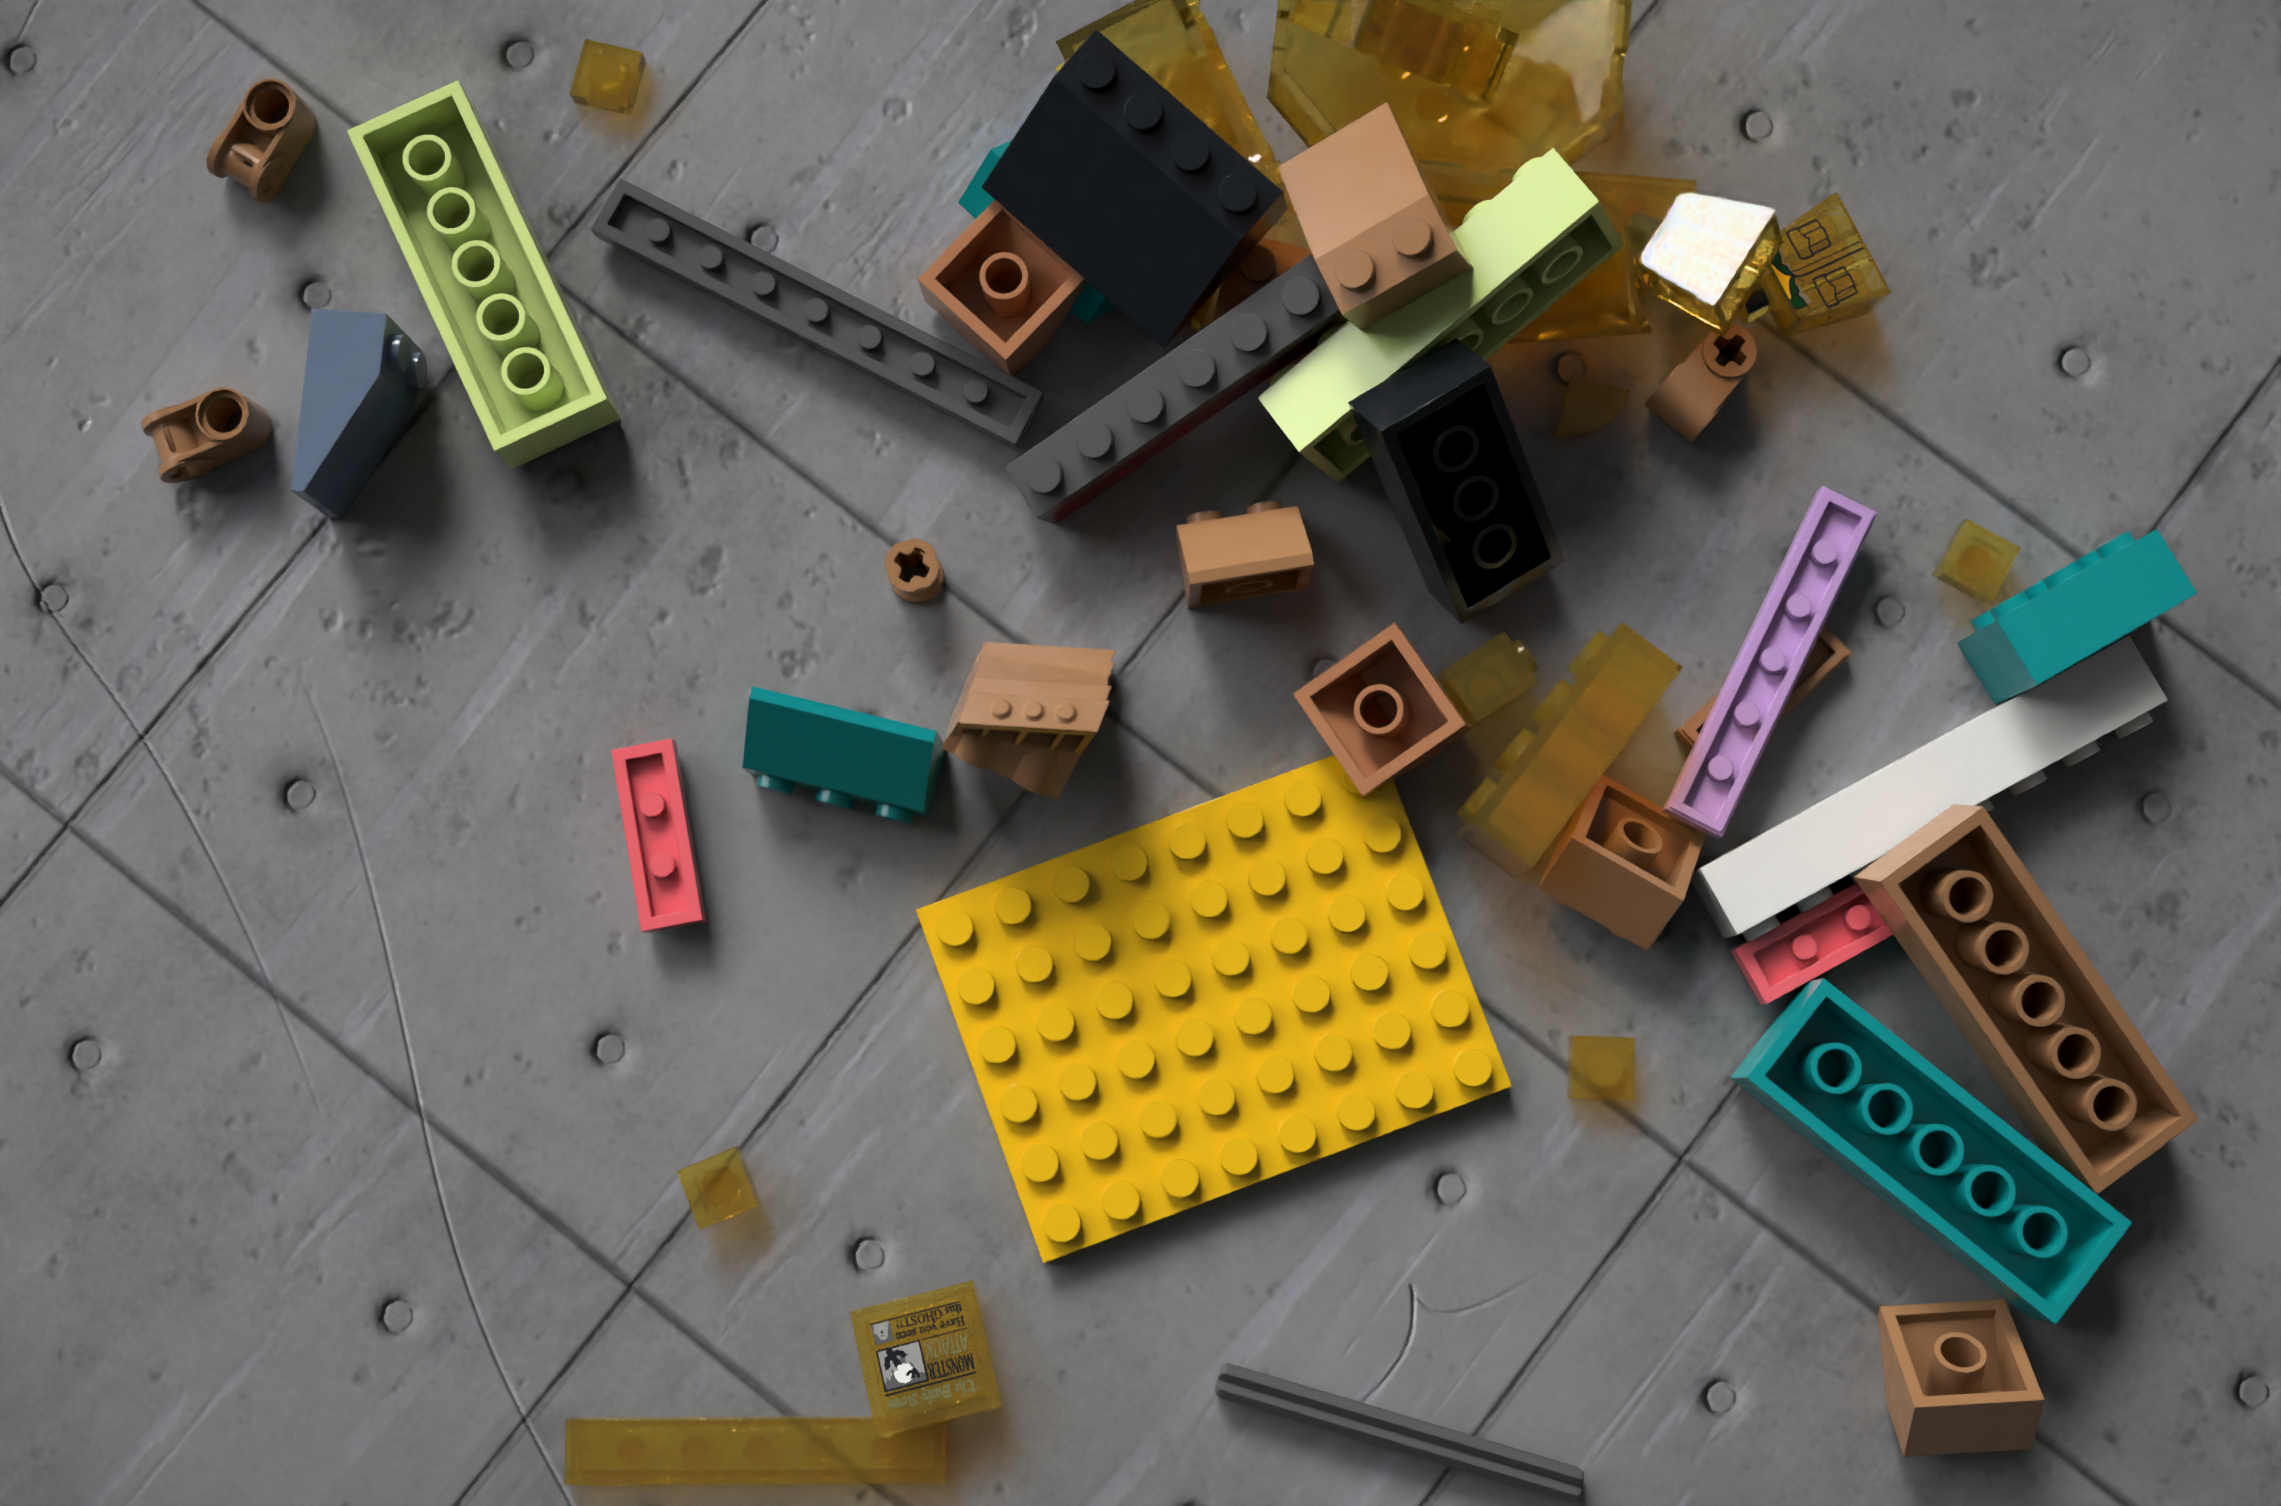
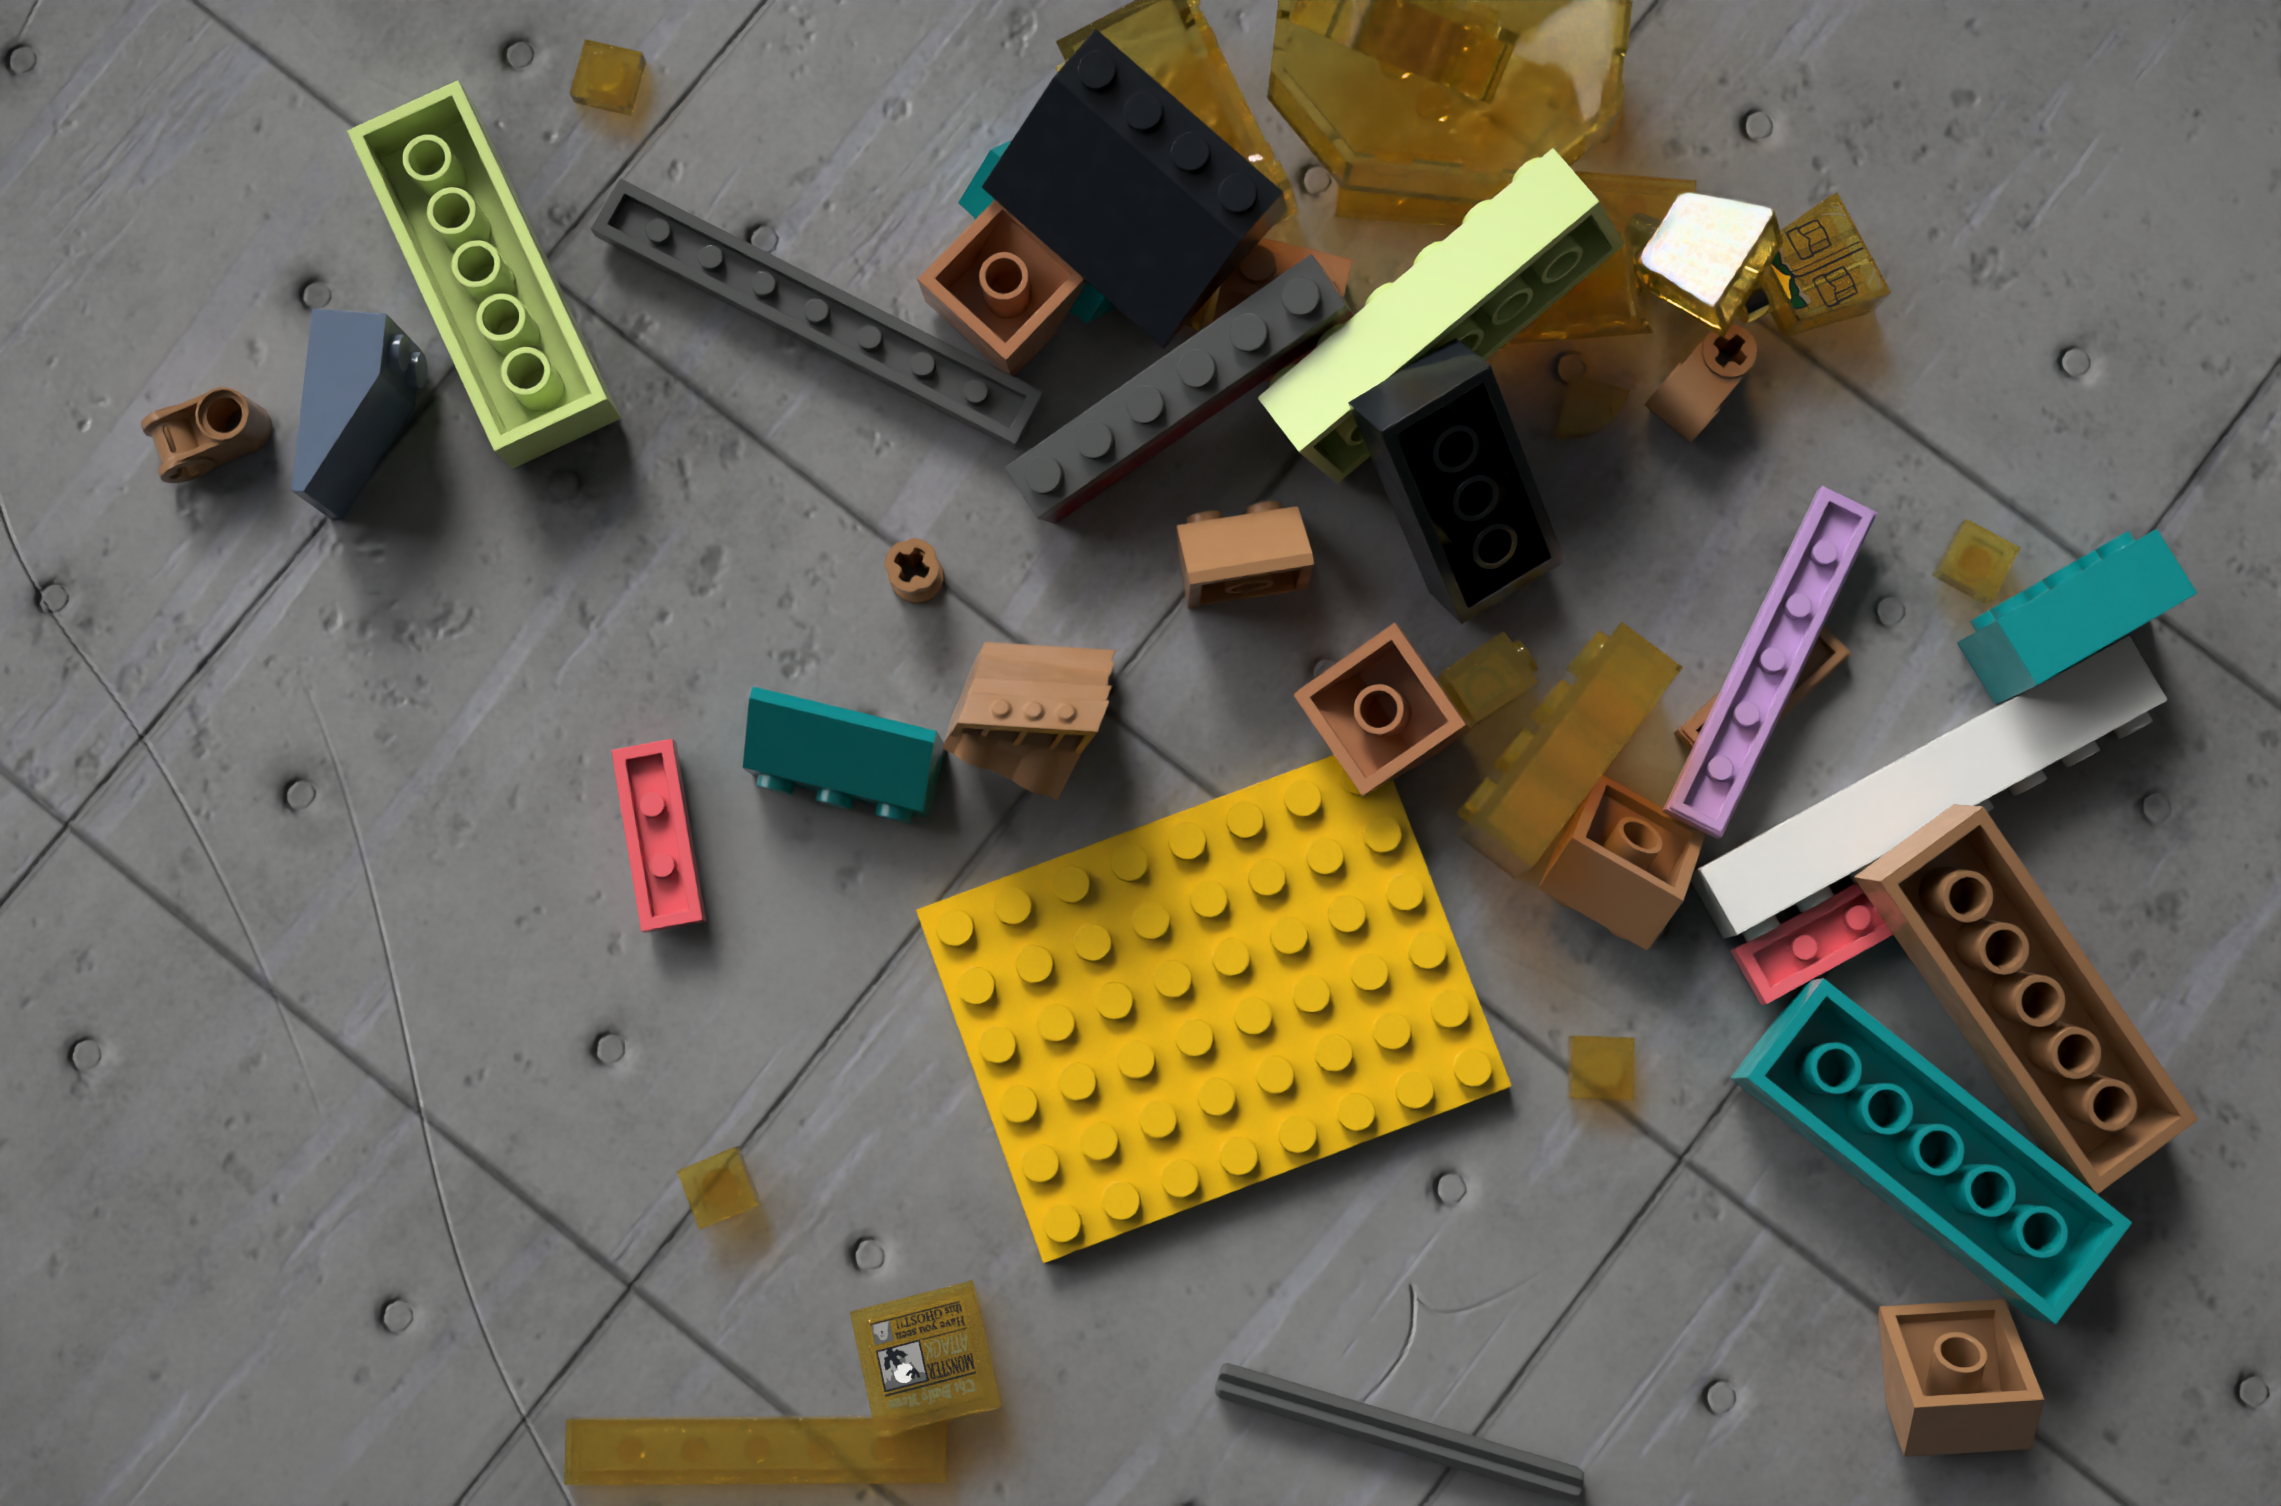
medium nougat piece [206,78,317,203] -> none
medium nougat slope [1278,102,1473,331] -> none

